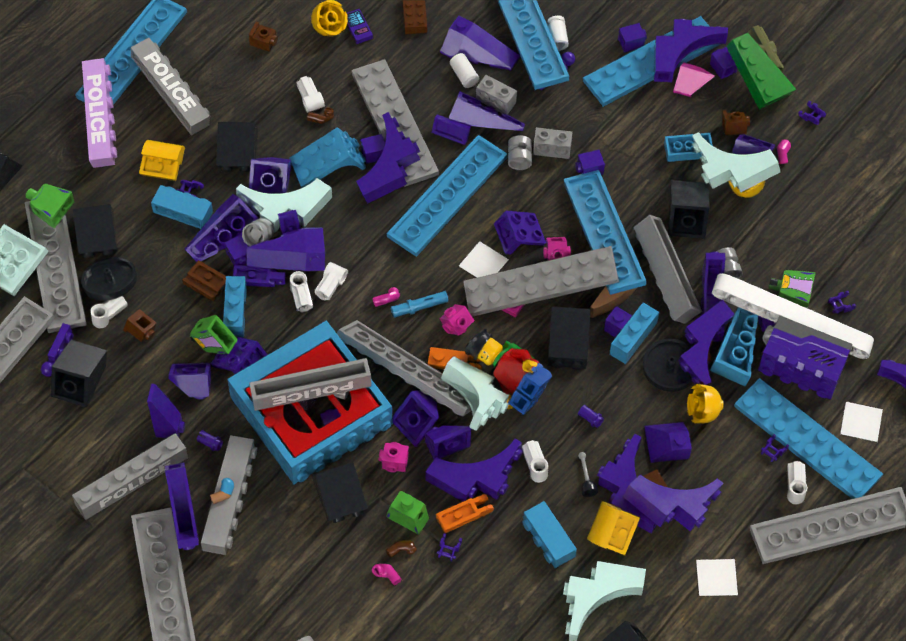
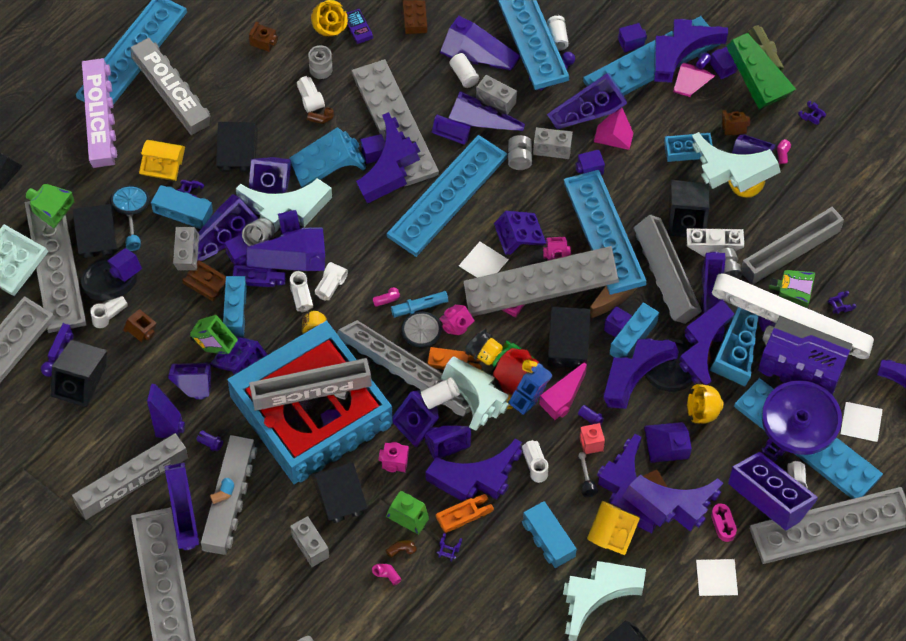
none -> dark purple brick [108,248,142,282]
none -> dark azure wheel [110,185,150,215]
none -> dark azure hinge [125,214,141,251]
none -> light grey brick [173,227,199,270]
none -> light grey brick [290,516,329,567]
none -> yellow head [302,311,327,334]
none -> light grey wheel [308,45,333,79]
none -> light grey wheel [401,312,442,347]
none -> white piece [421,377,460,409]
none -> dark pink slope [539,362,587,420]
none -> dark purple wedge [547,73,628,129]
none -> coral brick [579,423,605,454]
none -> dark pink slope [594,108,633,150]
none -> dark purple arch [603,338,679,409]
none -> white slope [686,229,744,257]
none -> dark purple arm [696,52,711,69]
none -> dark pink beam [711,504,737,542]
none -> dark purple slope [728,452,818,531]
none -> light grey brick [741,207,844,285]
none -> dark purple dish [762,381,842,455]

